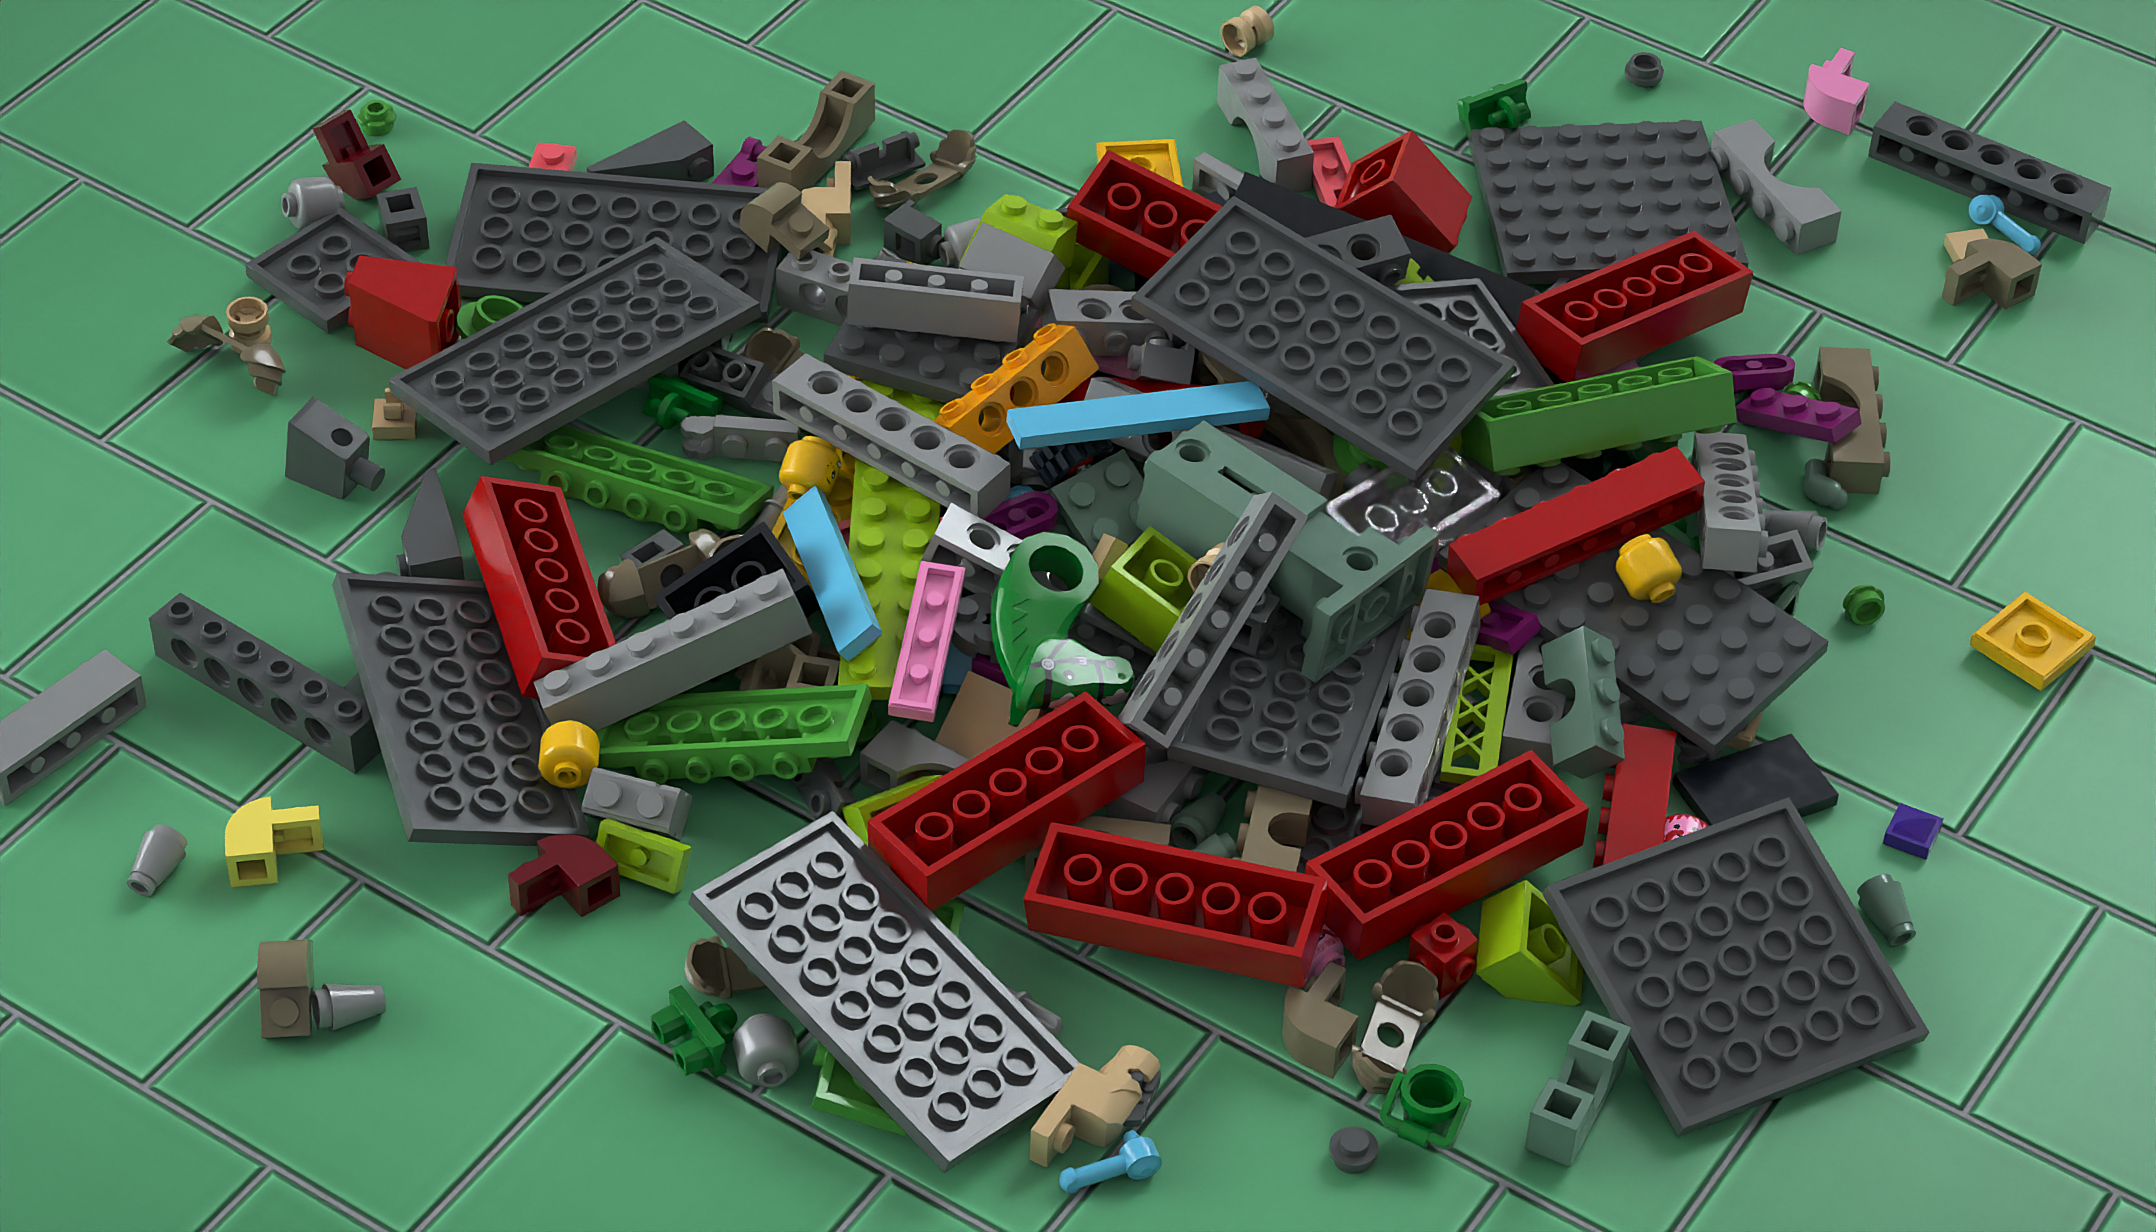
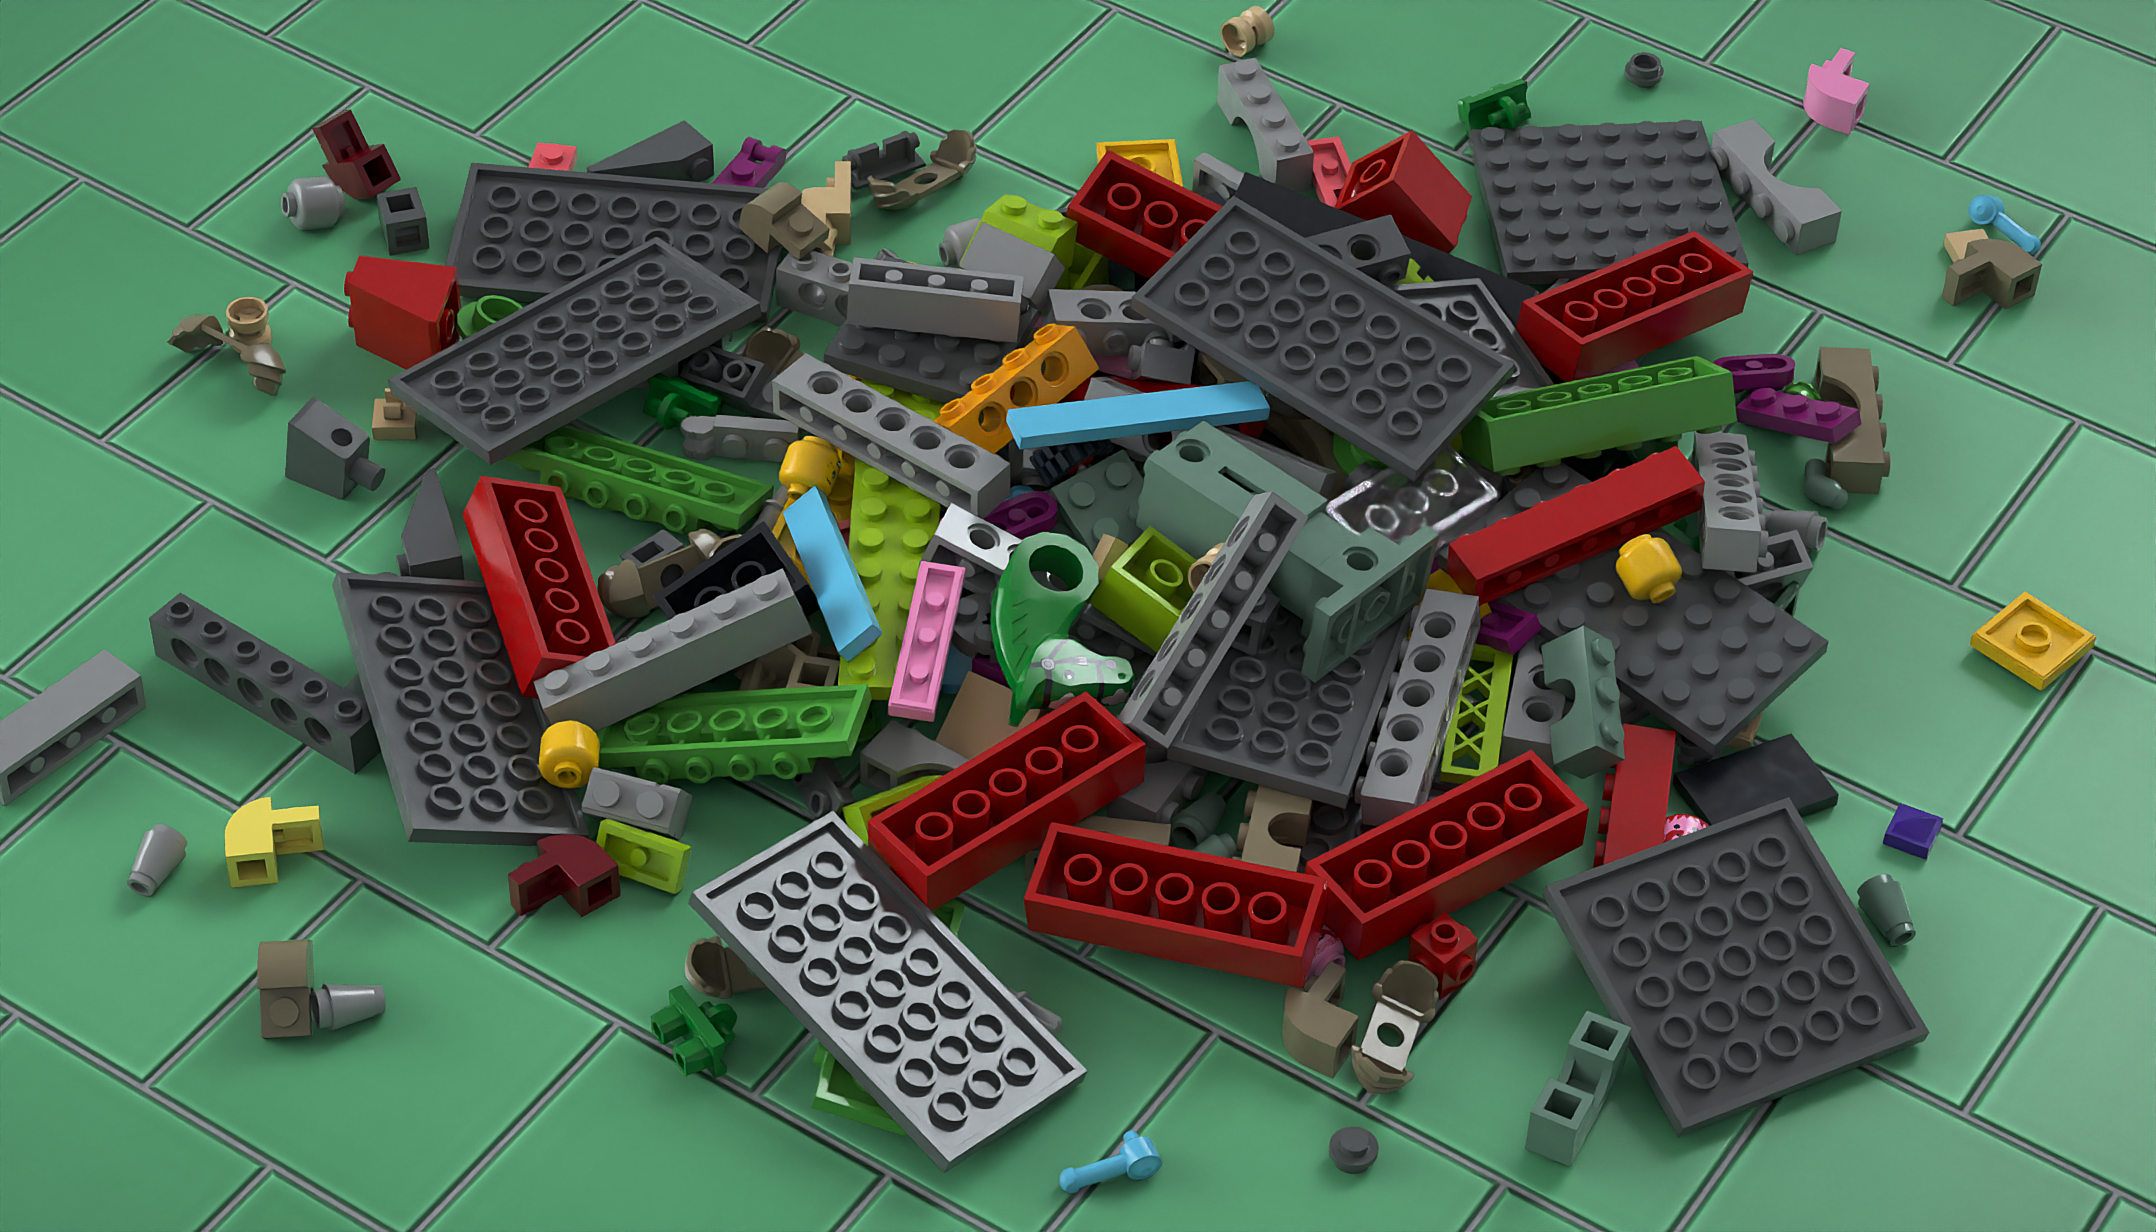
dark grey plate [245,207,421,333] -> none
bright green plate [357,100,396,136] -> none
light grey head [733,1013,800,1087] -> none
dark tan arch [757,71,875,192] -> none
dark grey brick [883,199,944,265] -> none
tan plate [1029,1045,1161,1168] -> none
green piece [1380,1064,1472,1150] -> none
lime slope [1476,880,1583,1006] -> none
bright green plate [1842,585,1885,625] -> none
dark grey brick [1868,101,2111,244] -> none

